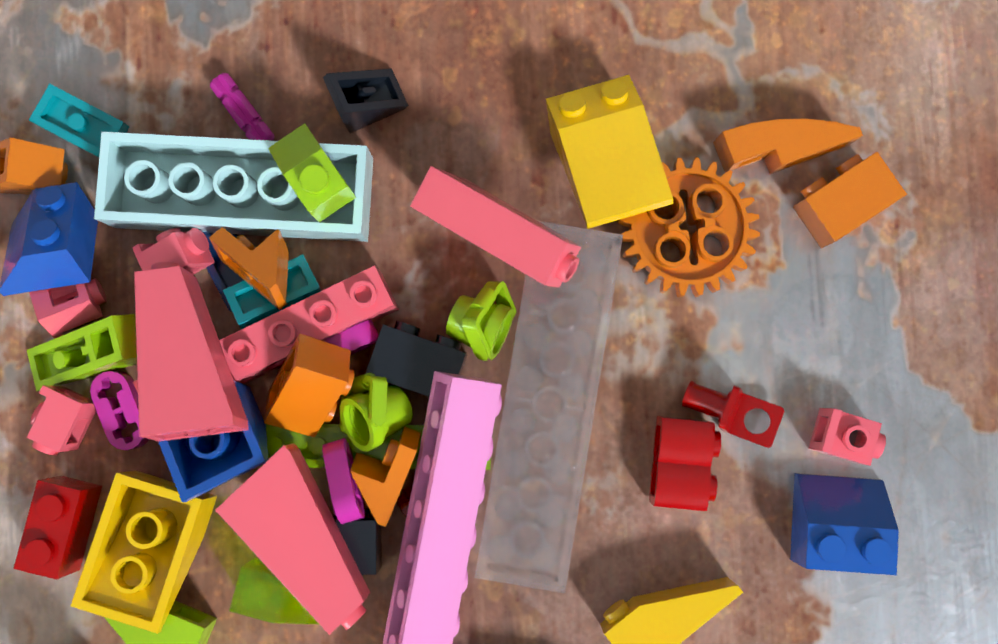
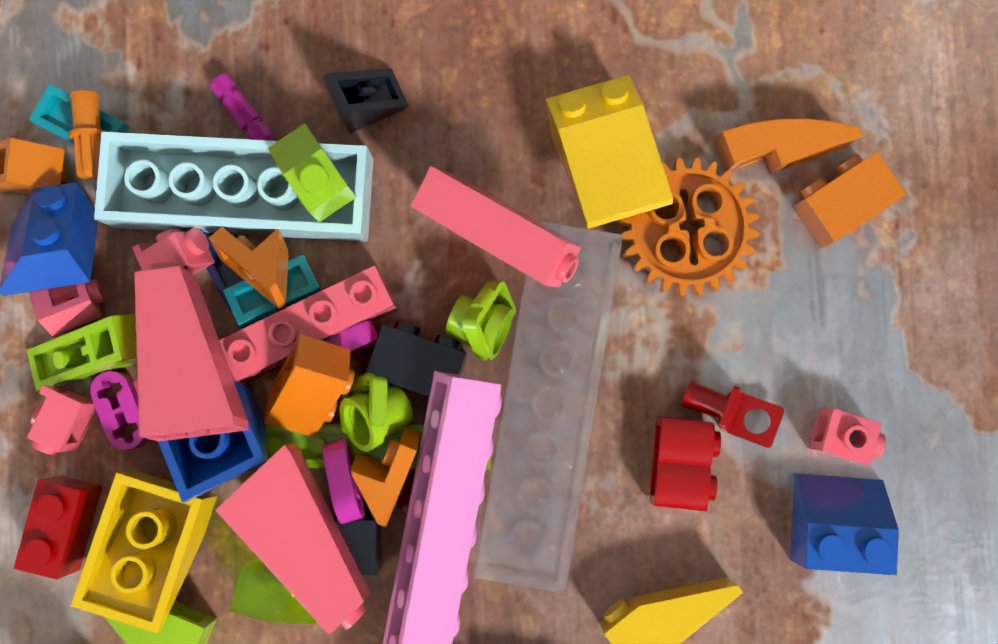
none -> orange axle [69,90,105,180]

